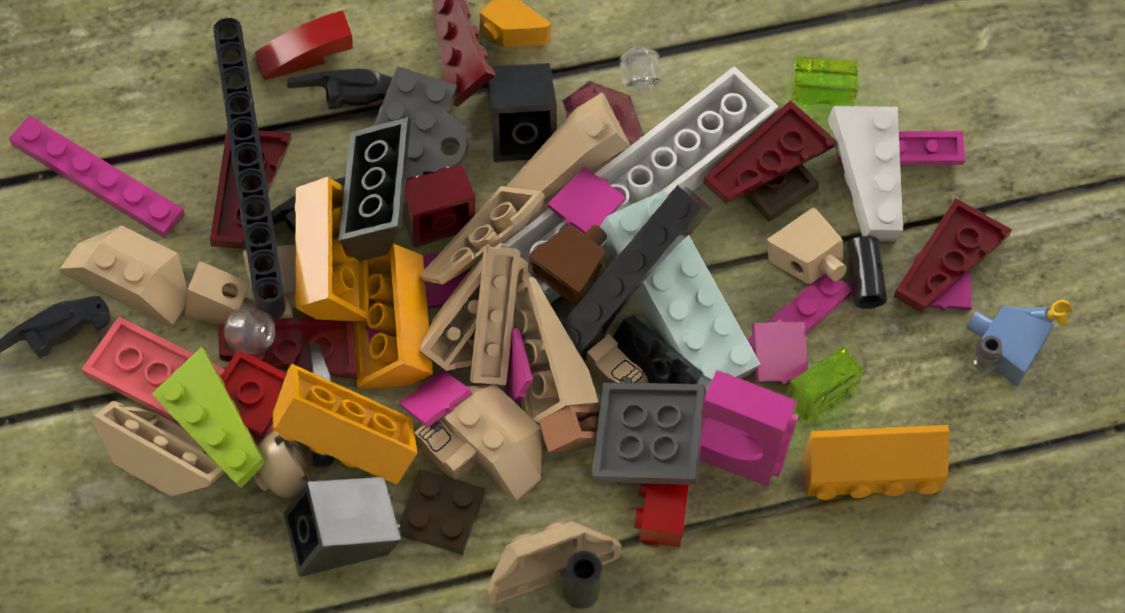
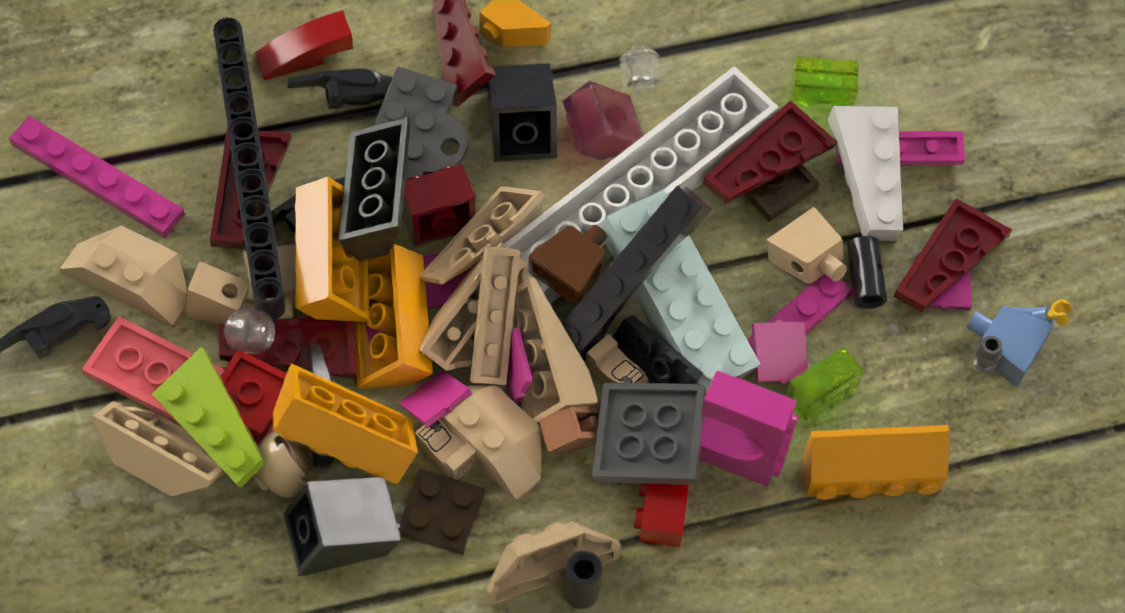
tan wedge [507,93,631,199] -> none
dark pink piece [548,167,626,234] -> none

